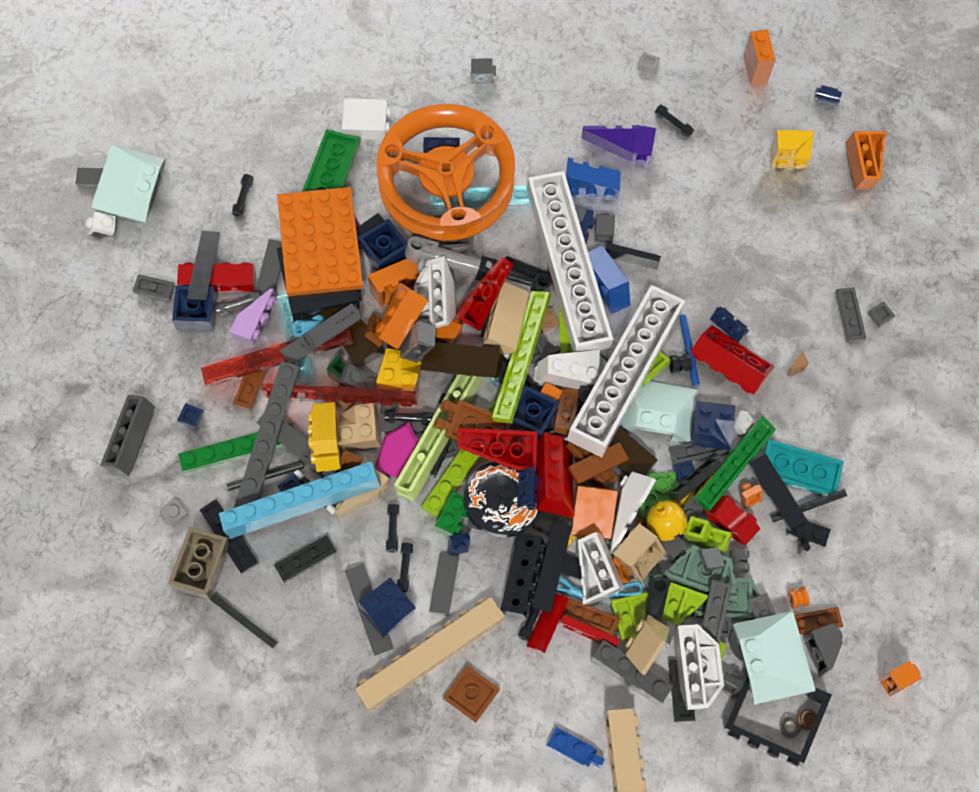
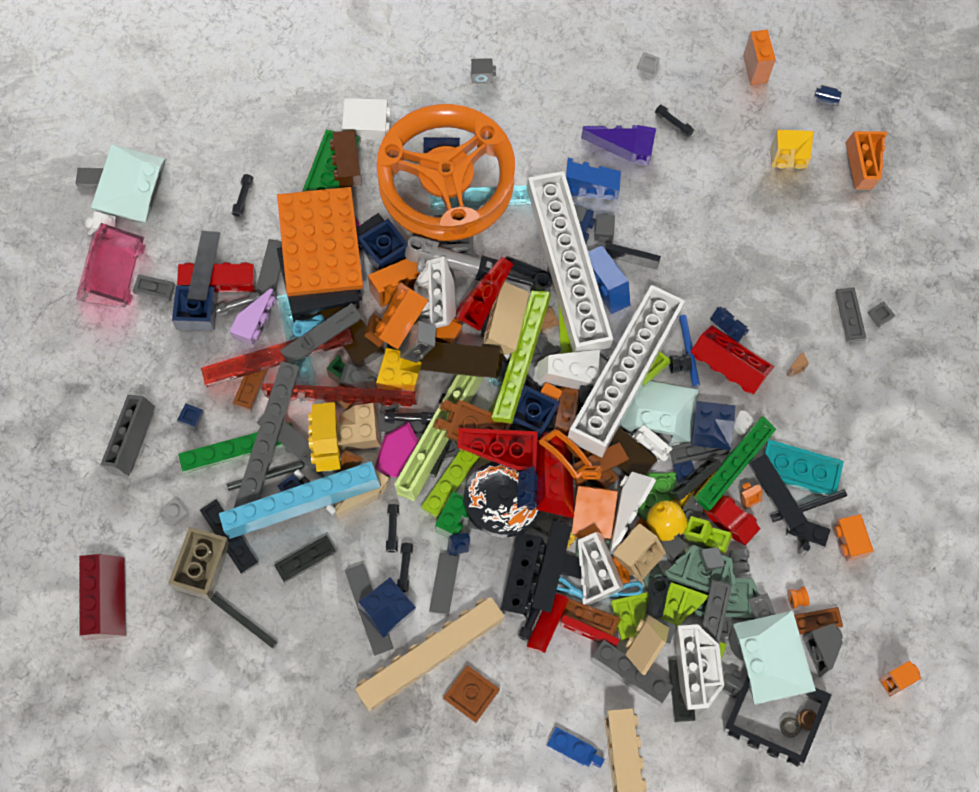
none -> clear pink windscreen [76,223,146,308]
none -> dark red slope [79,554,126,640]
none -> reddish brown brick [330,130,361,188]
none -> orange sword [539,429,602,479]
none -> white hinge [631,425,673,462]
none -> orange brick [833,514,874,562]

